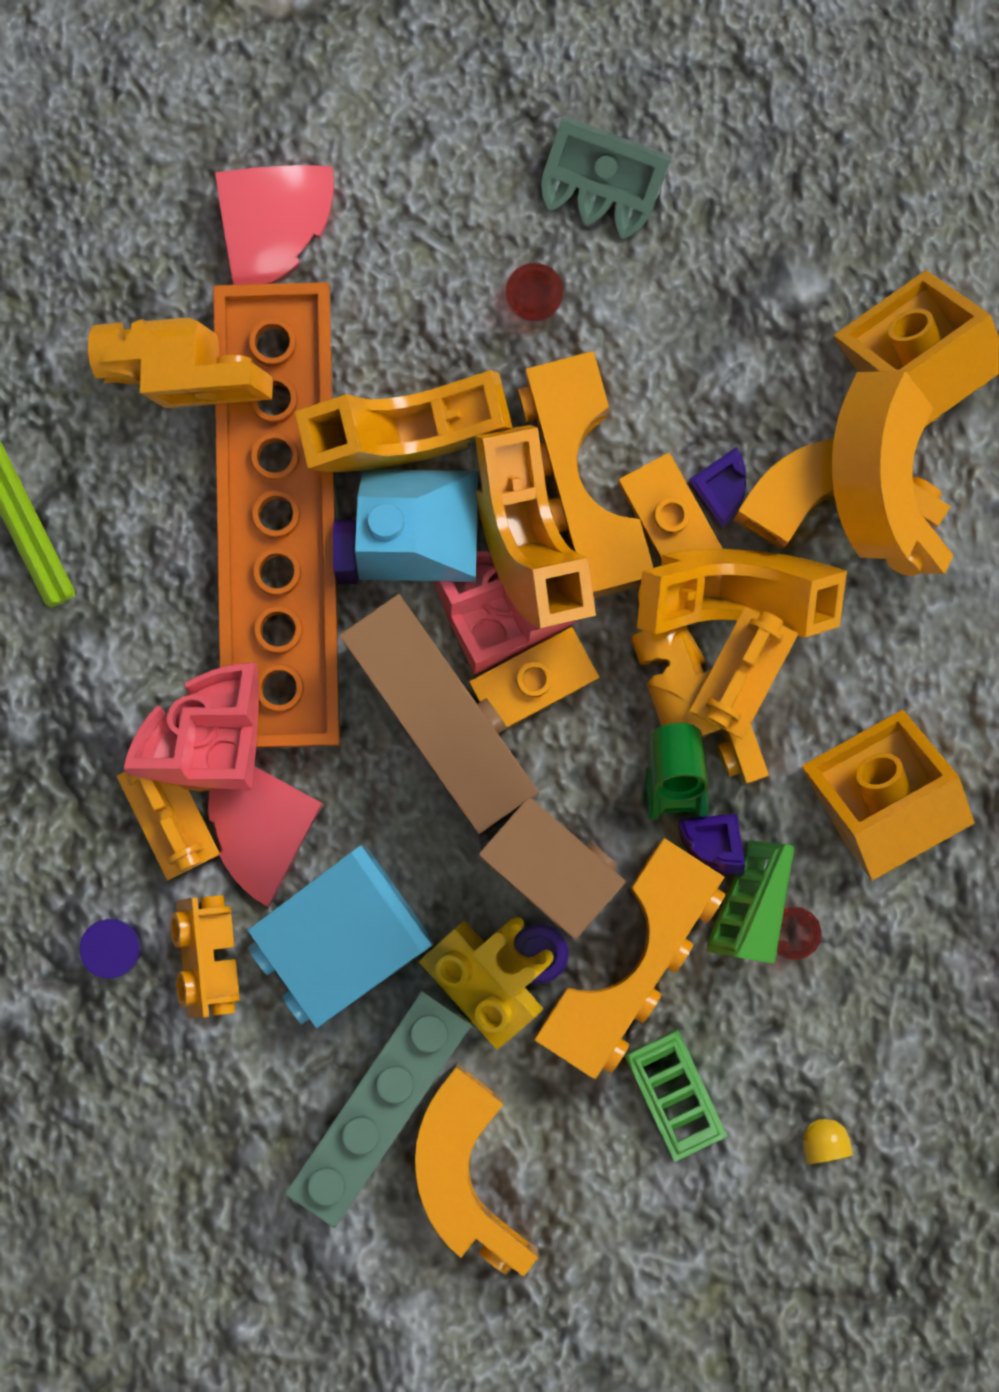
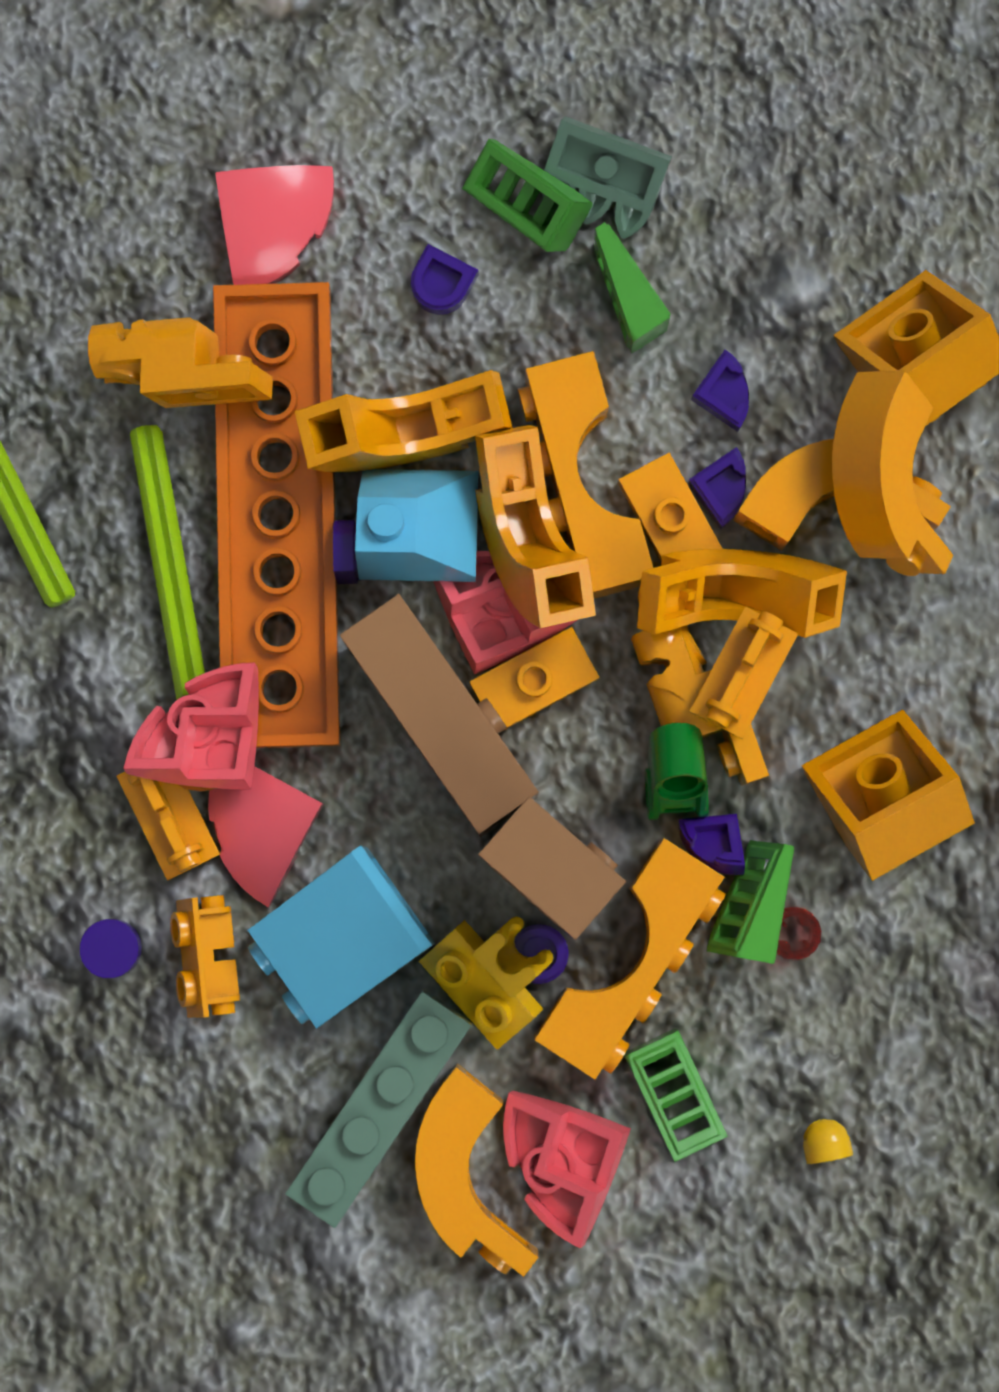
clear red plate [506,263,563,321] -> none
none -> lime axle [130,425,205,700]
none -> dark purple tile [411,244,479,315]
none -> bright green slope [462,139,593,252]
none -> coral brick [503,1091,631,1248]
none -> bright green slope [594,222,671,353]
none -> dark purple tile [691,349,749,432]

